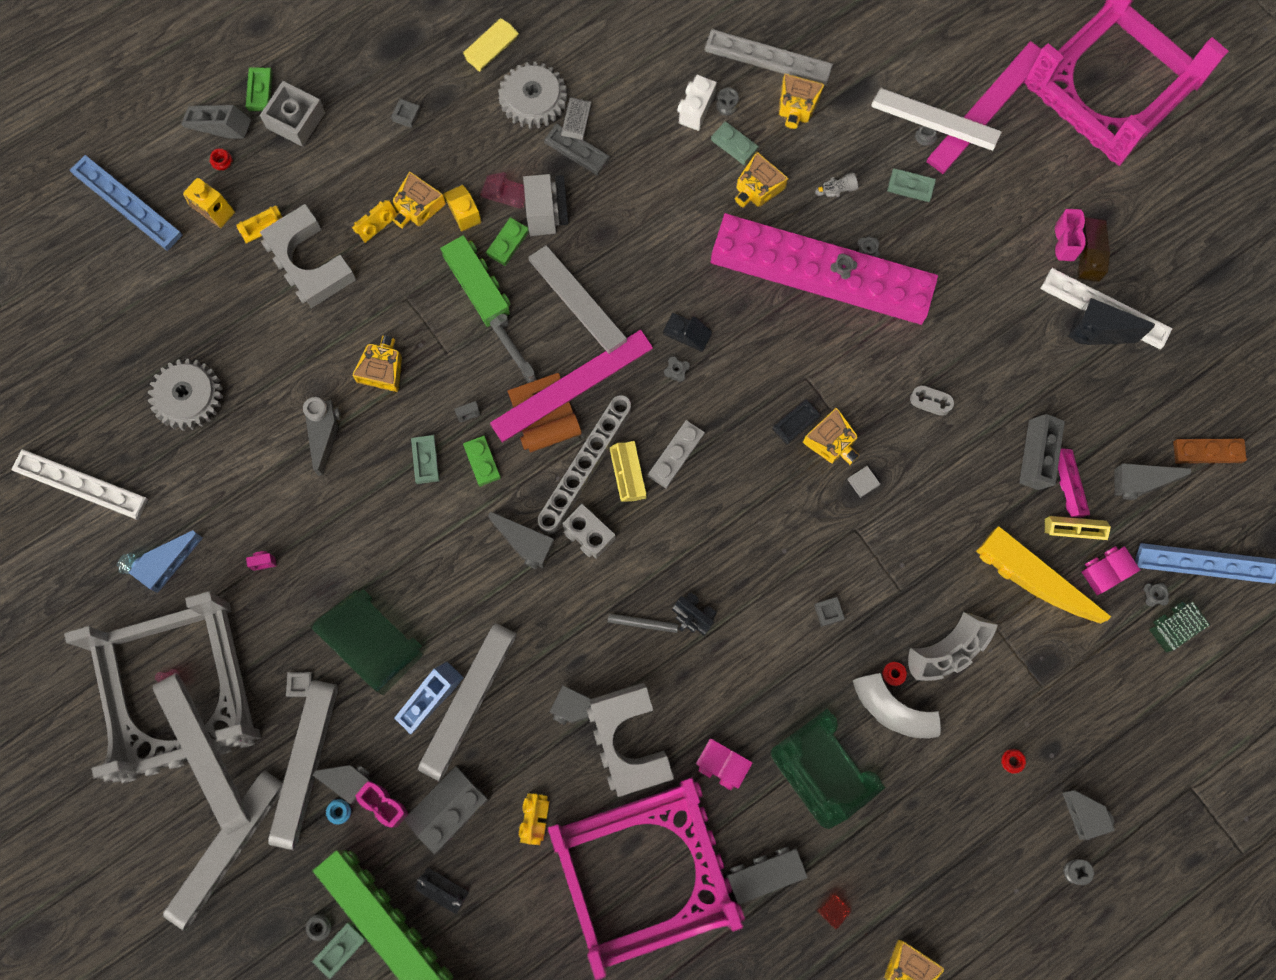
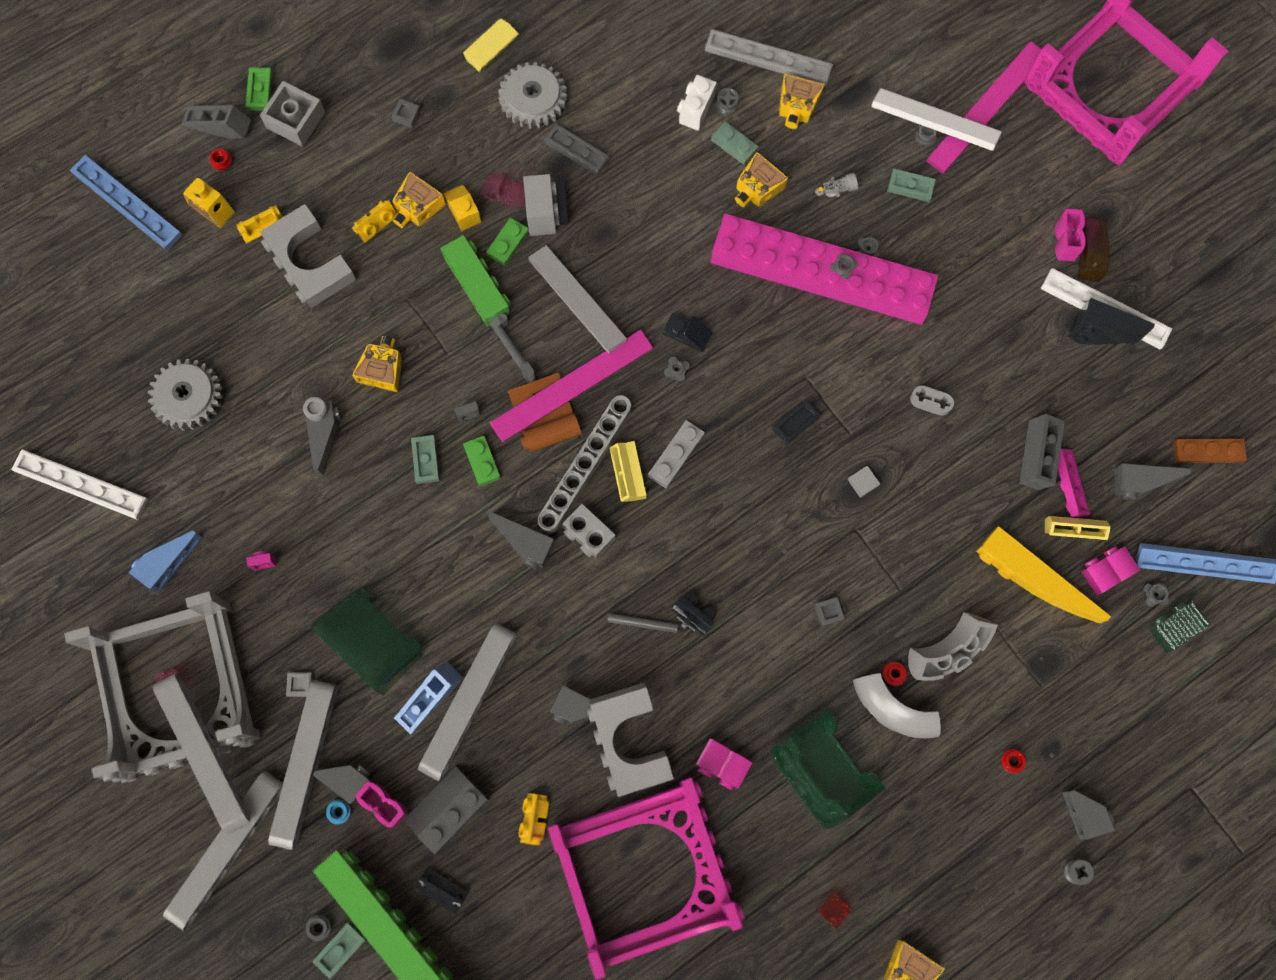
clear light blue plate [117,552,137,575] -> none
light grey tile [562,97,591,140] -> none
dark grey brick [726,846,807,905] -> none
torso [803,408,860,465] -> none

